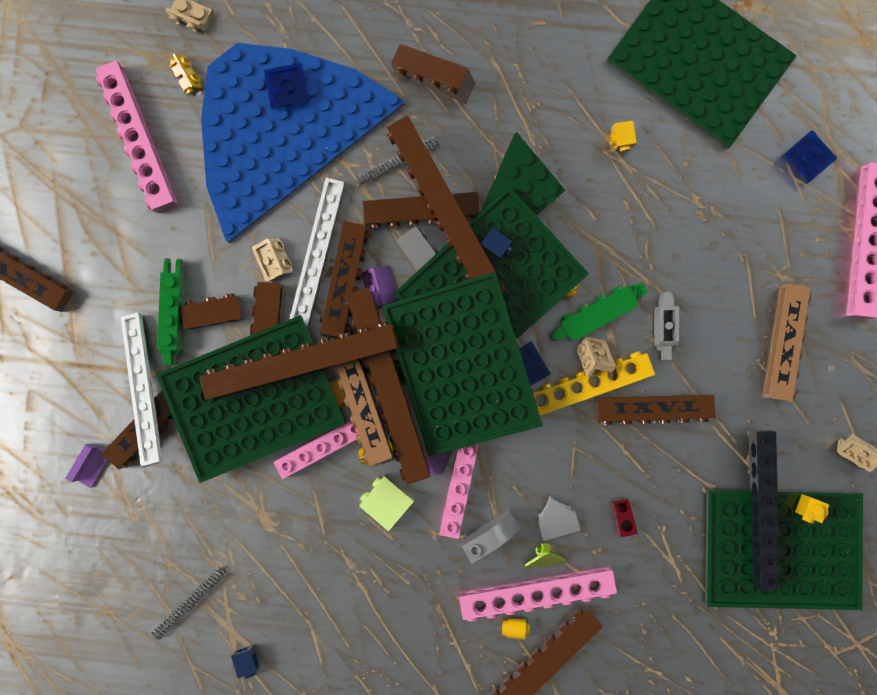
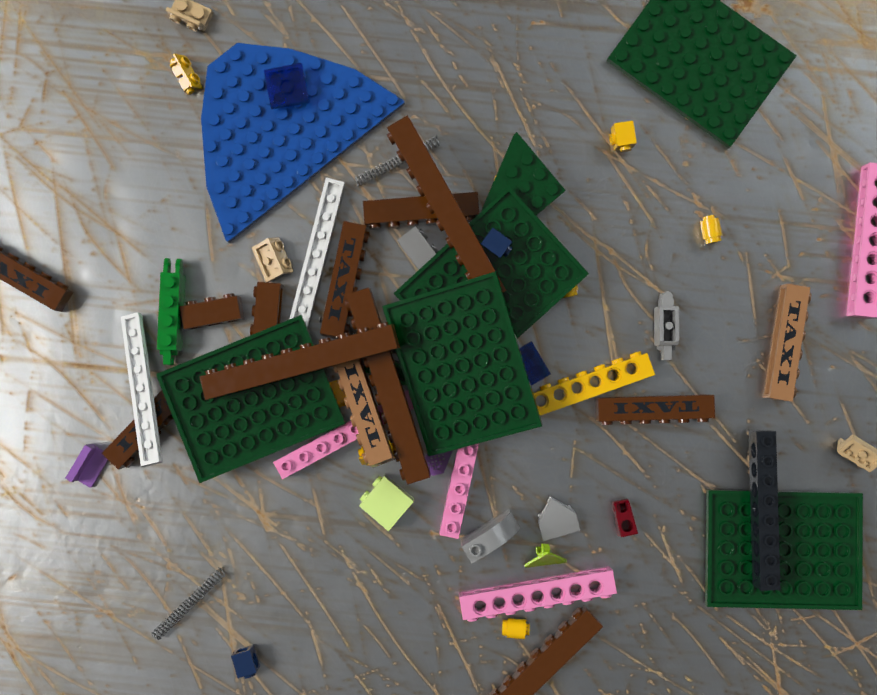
bright pink brick [95,60,178,213] -> none
medium lavender panel [362,265,399,308] -> none
reddish brown wedge [391,44,475,104] -> none
green hinge [550,282,648,341] -> none
tan bracket [577,337,616,377] -> none
clear blue plate [781,130,837,184] -> none
yellow brick [795,495,829,524] -> none
none -> yellow brick [700,215,723,244]

